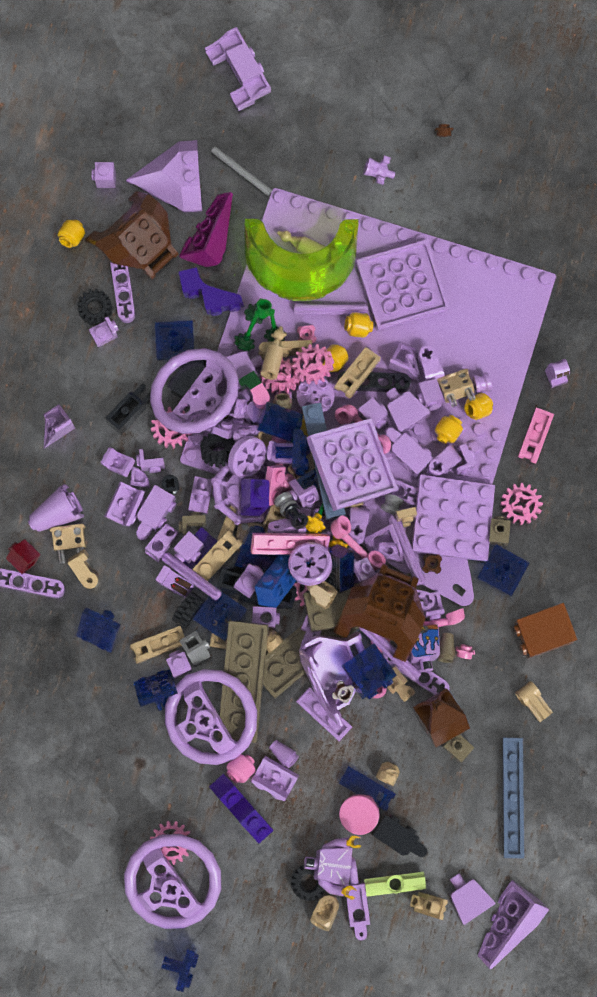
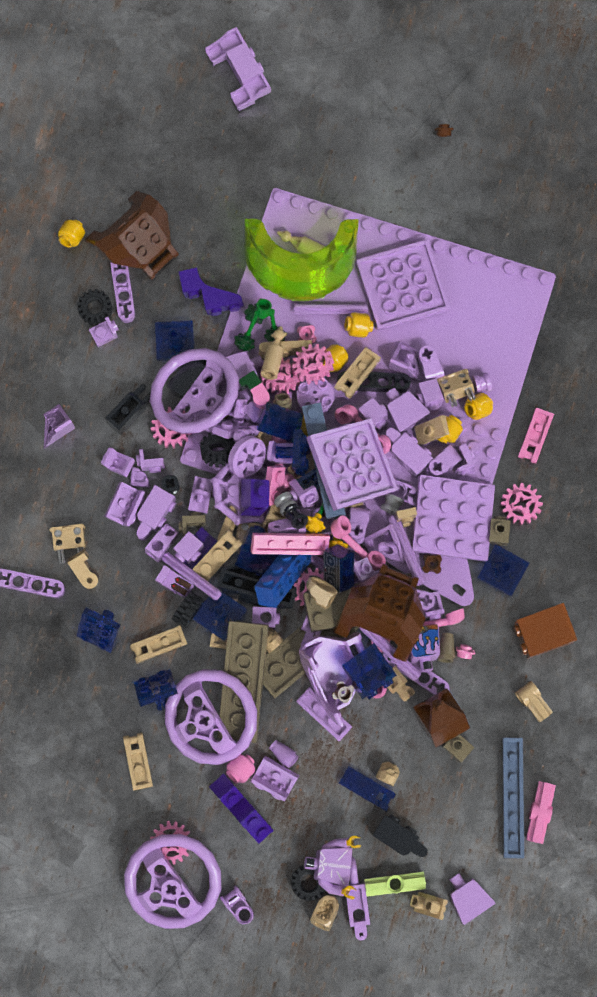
dark red brick [6,539,41,574] -> none
lavender cone [28,484,84,532] -> none
lavender brick [92,162,116,188] -> none
lavender wedge [126,140,202,212] -> none
clear blue plate [161,947,199,992] -> none
lavender brick [166,650,193,679] -> none
magenta wedge [179,192,233,267] -> none
light grey brick [179,631,211,666] -> none
light grey bar [211,146,273,196] -> none
lavender bracket [234,564,264,598] -> none
lavender wheel [288,542,332,586] -> none
bright pink tile [339,794,380,835] -> none
lavender piece [363,155,395,185] -> none
lavender wedge [478,880,549,969] -> none
lavender leg [545,359,570,388] -> none
none -> tan plate [123,732,153,791]
none -> lavender piece [220,885,254,924]
none -> tan plate [414,416,449,445]
none -> bright pink piece [526,781,556,844]

